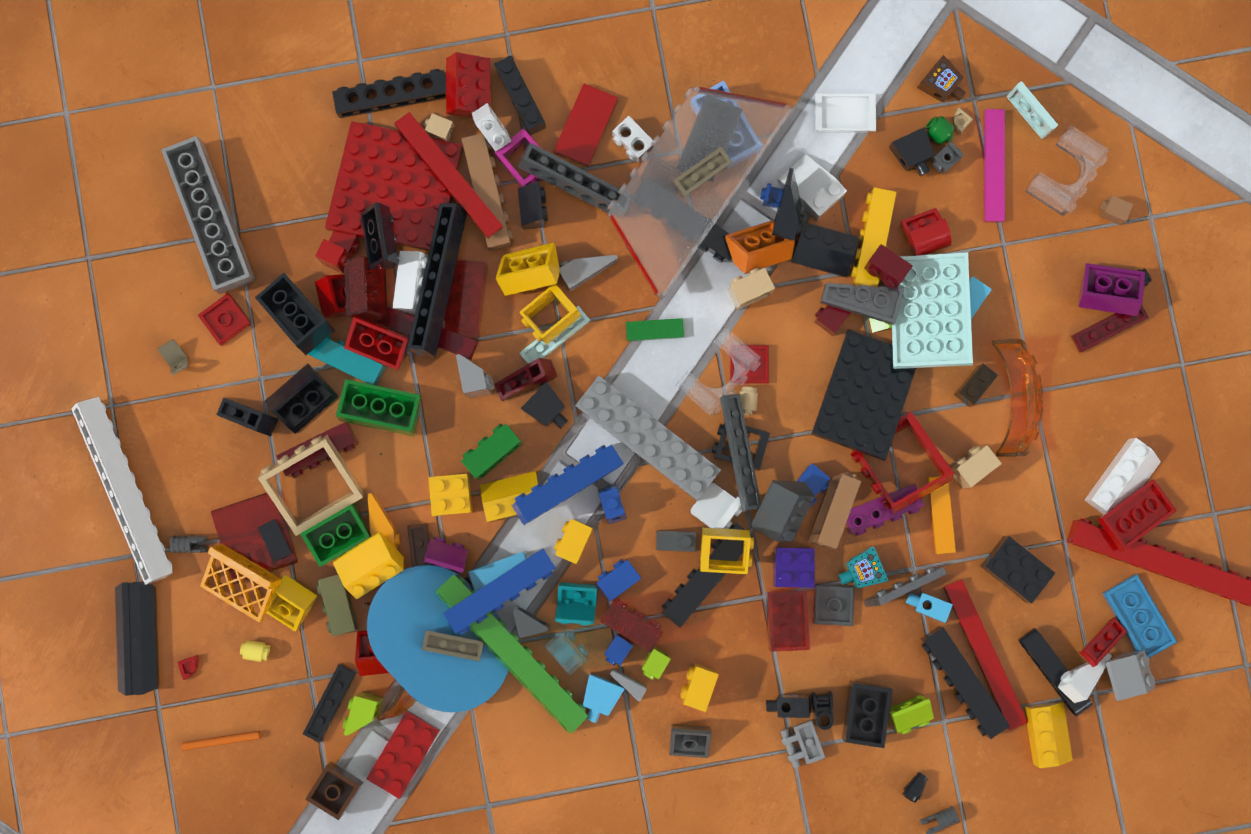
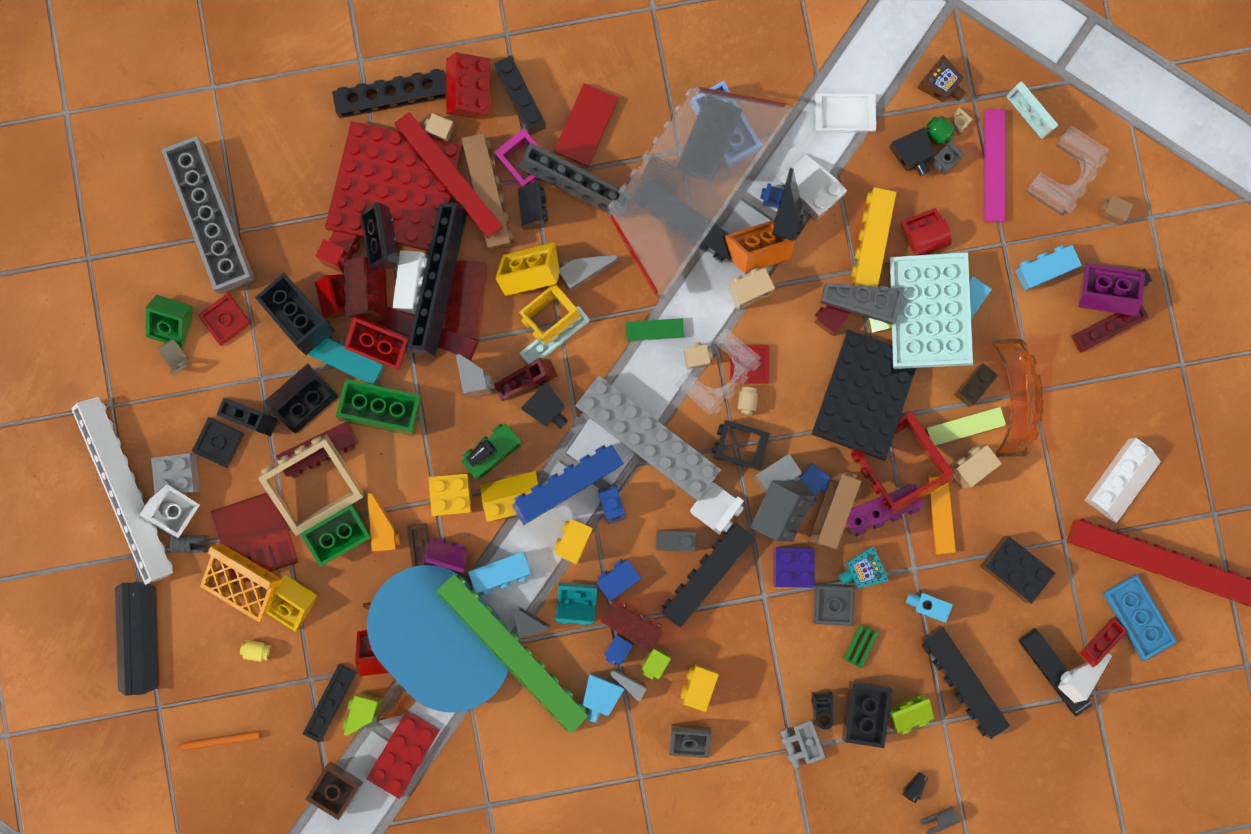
red tile [177,655,199,680] -> none
black tile [257,519,293,562] -> none
olive brick [317,575,359,636] -> none
yellow slope [333,532,404,599] -> none
dark tan plate [421,630,484,662] -> none
blue brick [442,549,556,635] -> none
white brick [472,103,511,151] -> none
clear light blue brick [544,628,589,675] -> none
white brick [612,116,655,163] -> none
dark tan plate [673,147,732,197] -> none
yellow window [700,528,754,574] -> none
dark grey tile [720,394,761,512] -> none
clear red brick [766,590,810,652] -> none
black torso [766,694,811,718] -> none
black slope [791,222,859,278] -> none
flat silver wing [863,566,946,607] -> none
dark red brick [864,244,913,290] -> none
red tile [943,579,1027,730] -> none
yellow slope [1024,701,1073,768] -> none
red plate [1098,479,1177,552] -> none
light grey slope [1105,650,1156,701] -> none
none -> white slope [139,485,200,538]
none -> green slope [146,295,192,348]
none -> light grey brick [151,453,200,494]
none -> black tile [192,417,245,468]
none -> black cone [466,439,496,467]
none -> tan brick [683,342,713,370]
none -> light grey brick [754,454,802,495]
none -> green tile [843,624,878,668]
none -> yellowish green tile [926,407,1006,446]
none -> medium azure brick [1015,244,1082,291]

